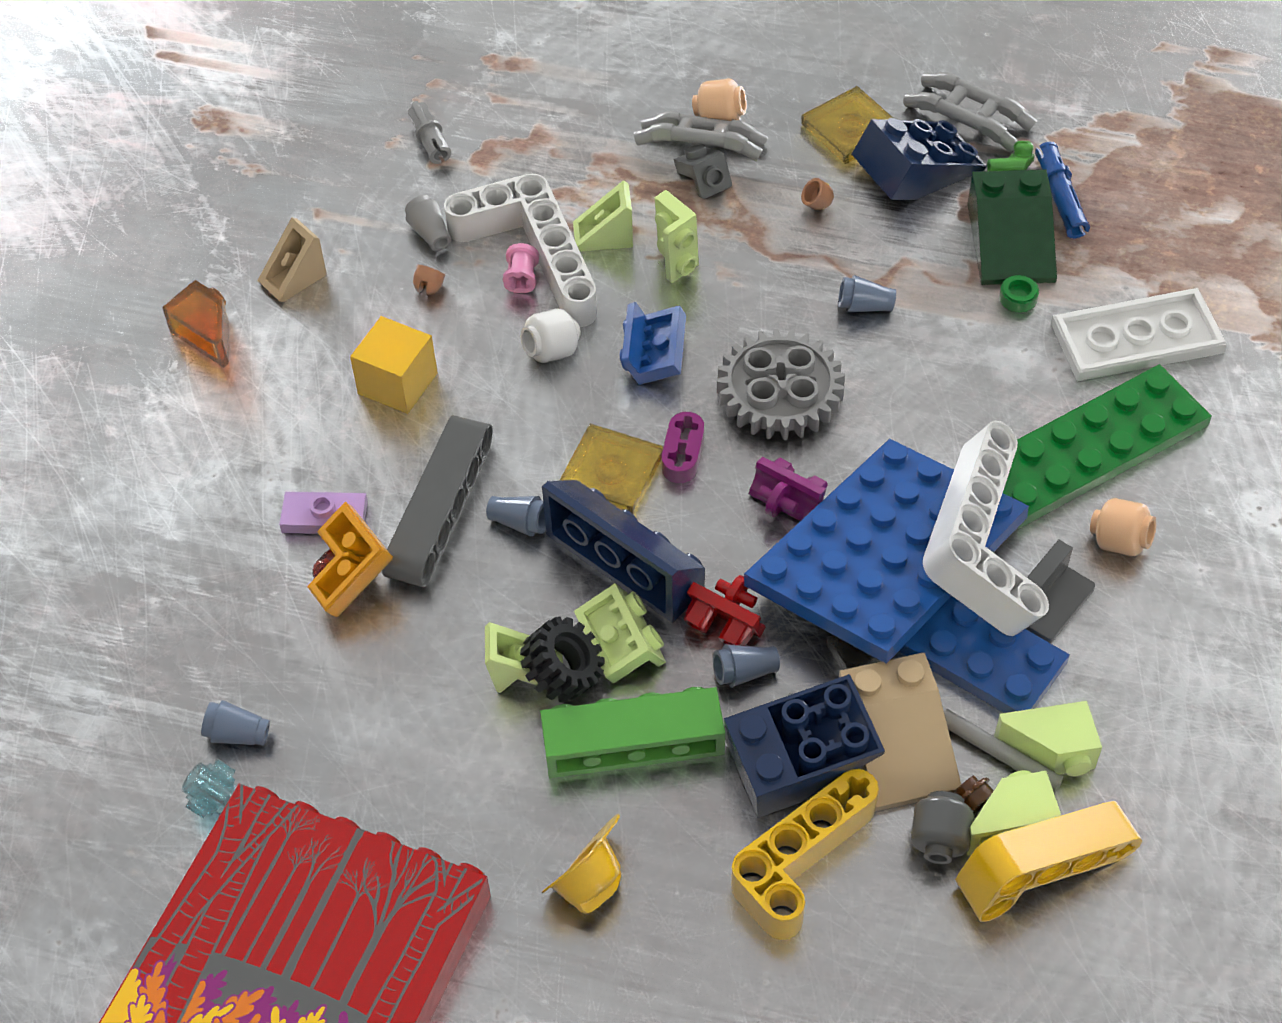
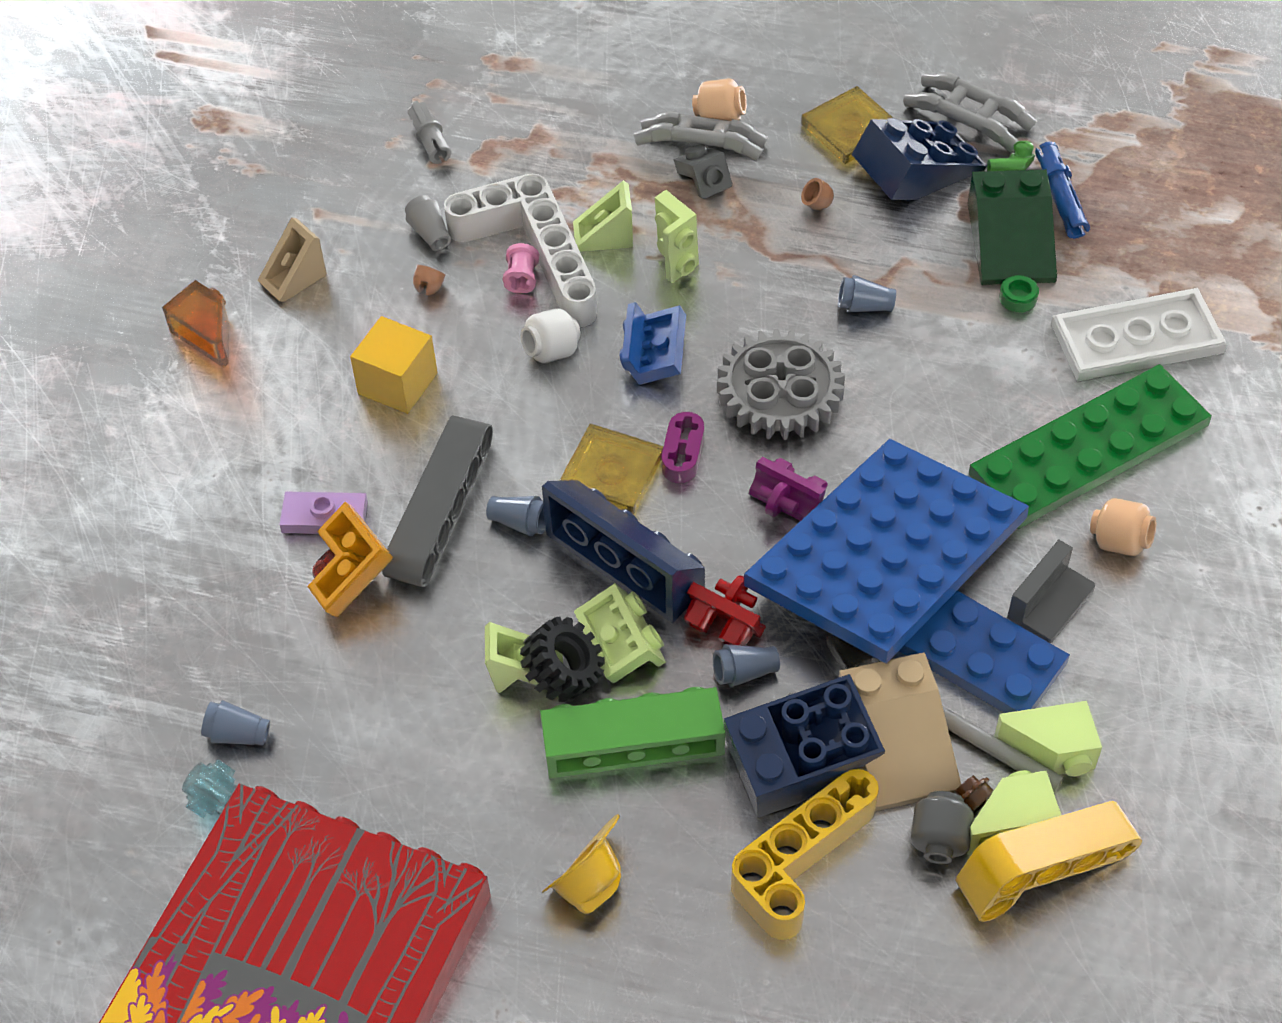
white beam [923,420,1049,636] -> none

